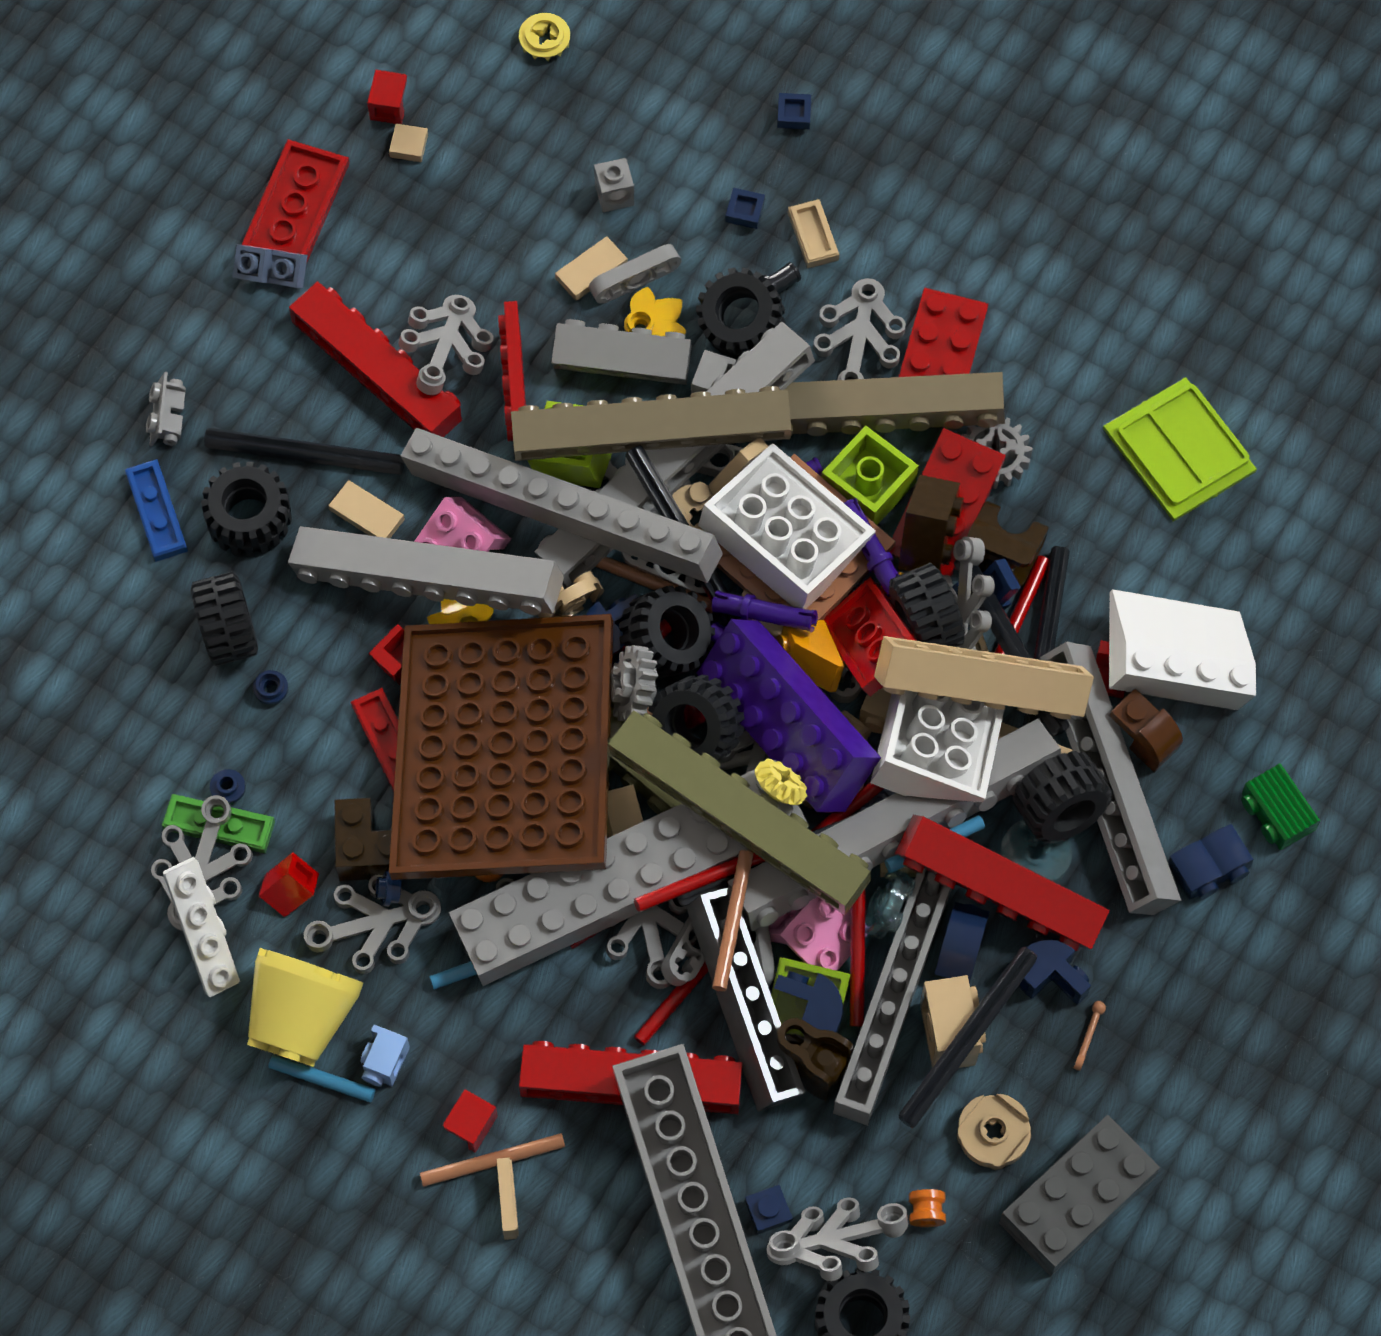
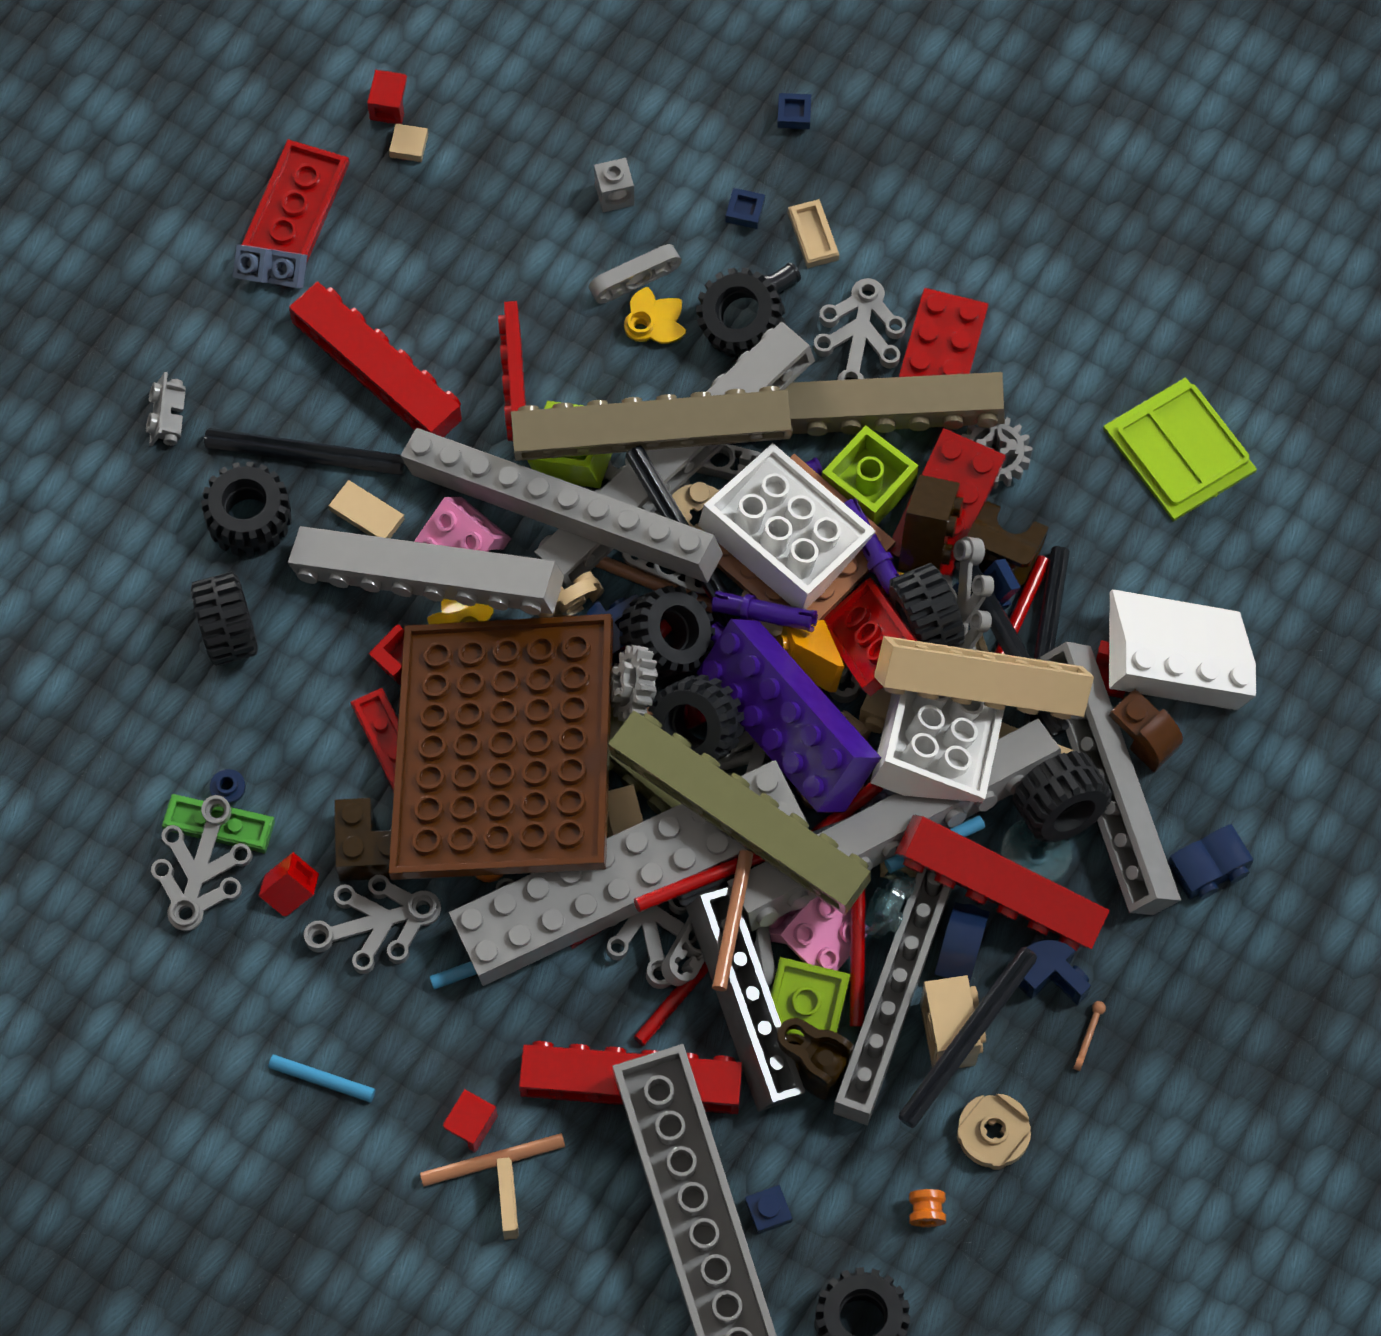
blue tile [125,459,188,562] -> none
white bracket [163,857,240,997] -> none
light yellow cone [247,948,364,1067] -> none
dark blue plate [253,670,288,705] -> none
light blue brick [360,1025,410,1087] -> none
dark blue plate [375,870,401,906] -> none
light grey plant [398,295,493,395] -> none
light yellow gear [519,13,570,61] -> none
light grey brick [551,319,692,385] -> none
tan tile [555,236,628,301] -> none
light grey brick [691,350,736,394] -> none
tan tile [709,438,769,495] -> none
light yellow gear [755,759,807,805] -> none
light grey plant [766,1197,908,1281] -> none
dark blue brick [774,971,843,1033] -> none
dark grey brick [999,1115,1160,1277] -> none
green brick [1241,763,1320,850] -> none

